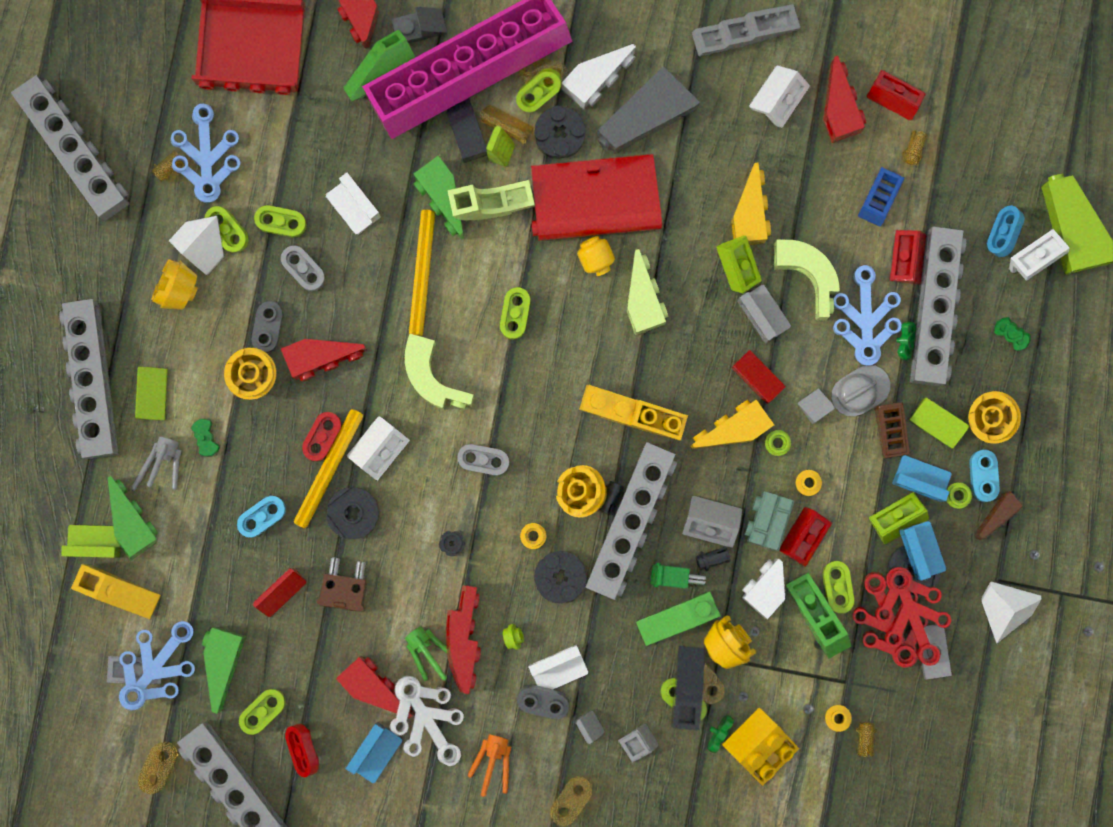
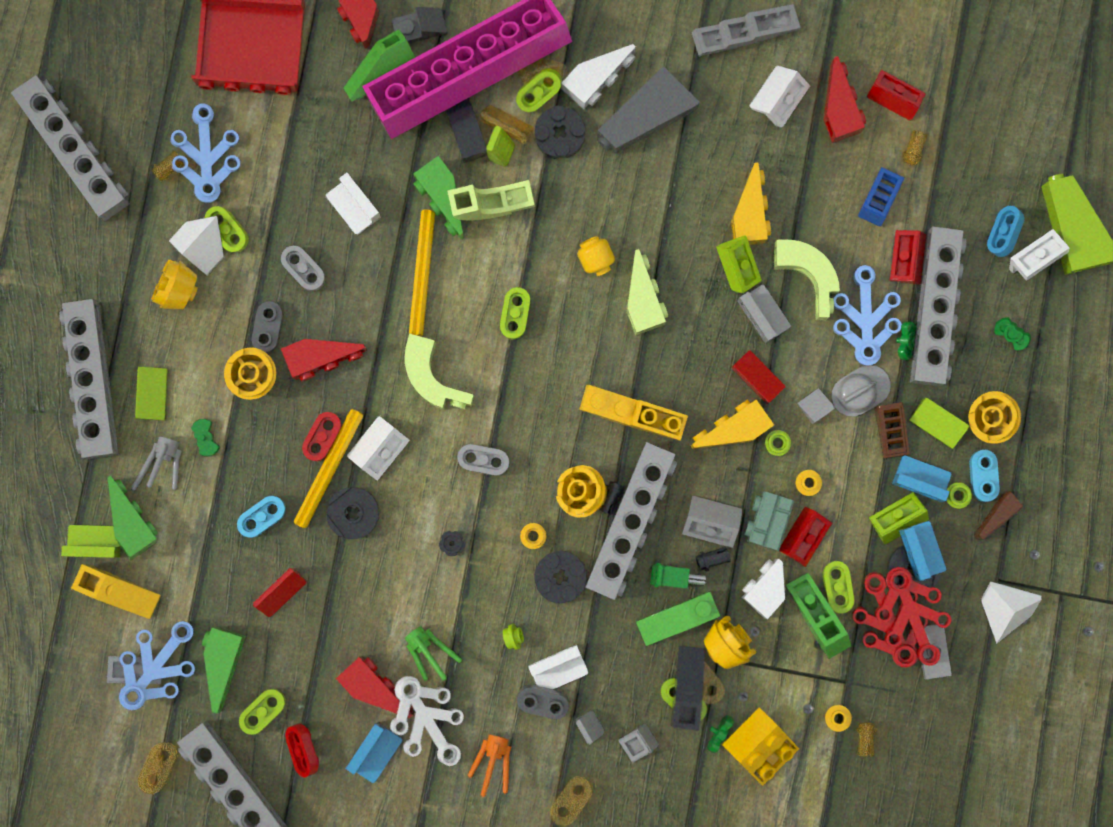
lime plate [254,205,307,238] -> none
reddish brown piece [317,557,367,612] -> none
red slope [446,586,481,694] -> none
red door [531,154,662,241] -> none

